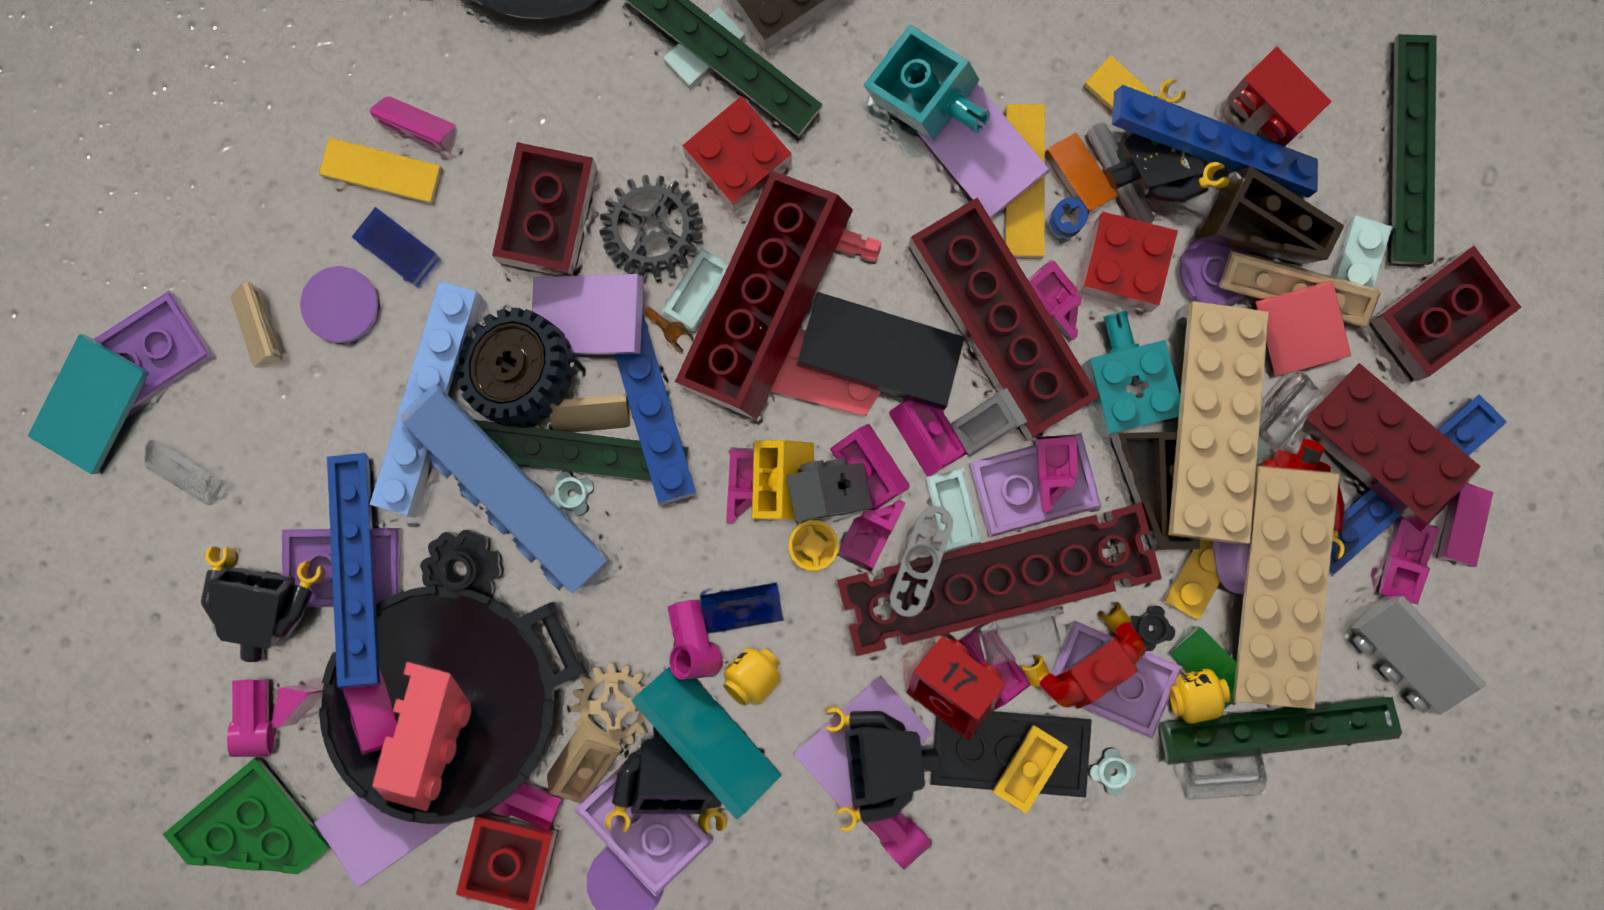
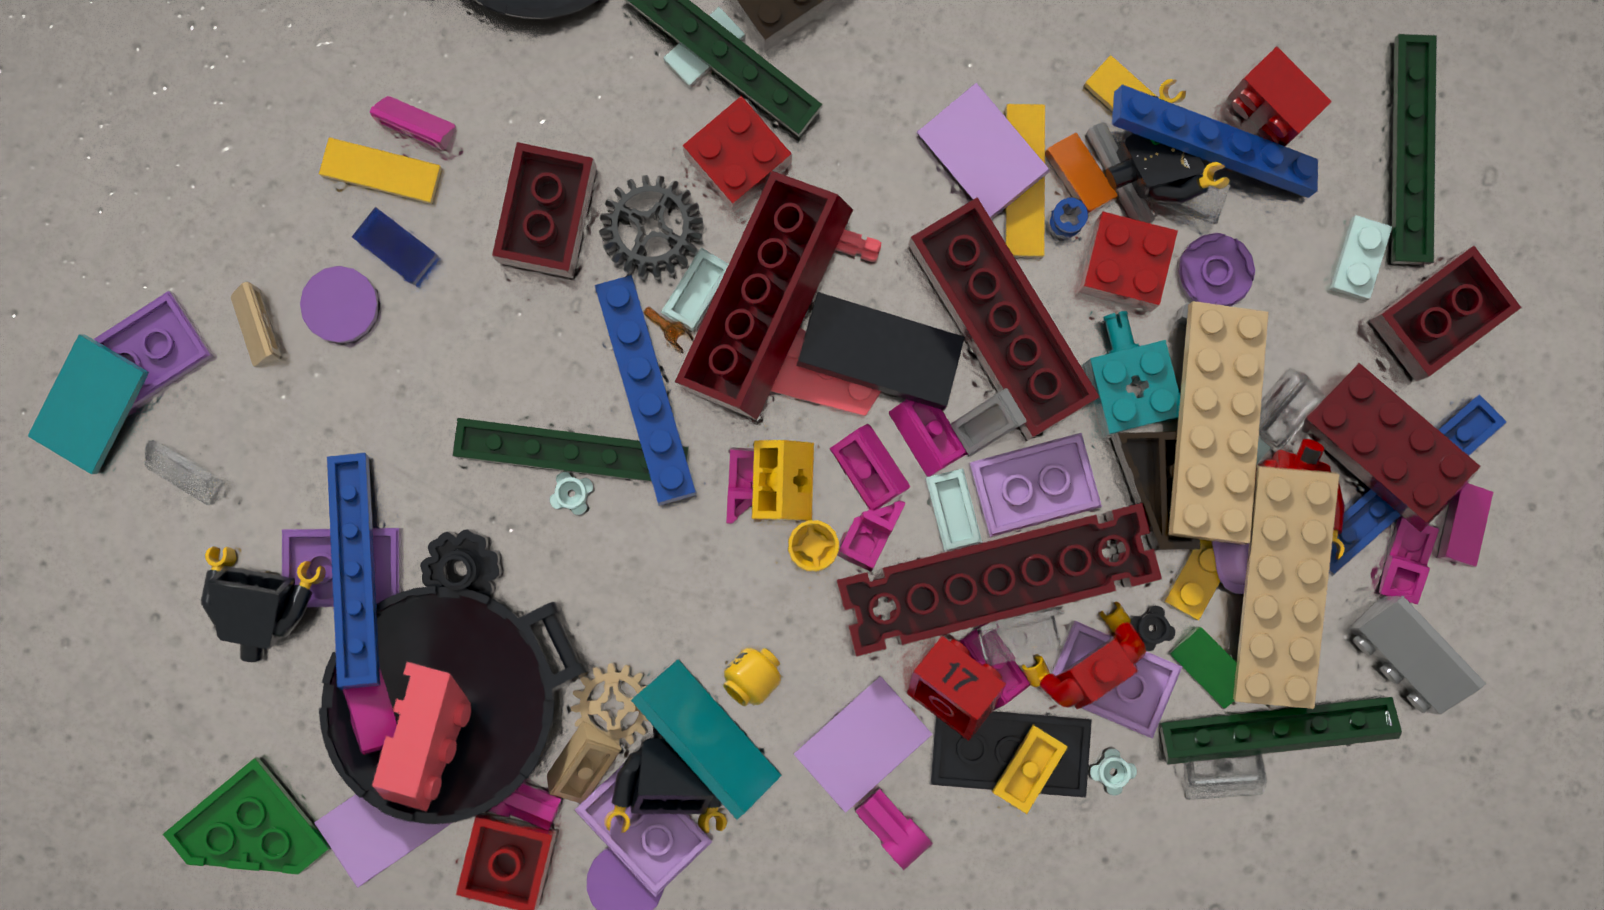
dark pink piece [227,680,274,757] -> none
dark pink slope [272,685,323,728] -> none
light blue arch [370,280,483,518] -> none
medium blue brick [401,382,607,594] -> none
wheel [456,308,574,427] -> none
lavender tile [532,274,643,355] -> none
tan slope [550,394,630,432] -> none
dark pink piece [667,600,722,679] -> none
clear blue plate [700,582,784,634] -> none
dark grey brick [787,458,873,522] -> none
black torso [825,708,940,831] -> none
teal brick [863,24,990,141] -> none
light grey beam [889,506,953,617] -> none
dark pink slope [1028,260,1081,340] -> none
dark pink slope [1036,434,1078,513] -> none
yellow head [1169,669,1230,724] -> none
dark brown wedge [1196,166,1345,264] -> none
tan tile [1219,249,1381,328] -> none
coral tile [1255,281,1351,377] -> none

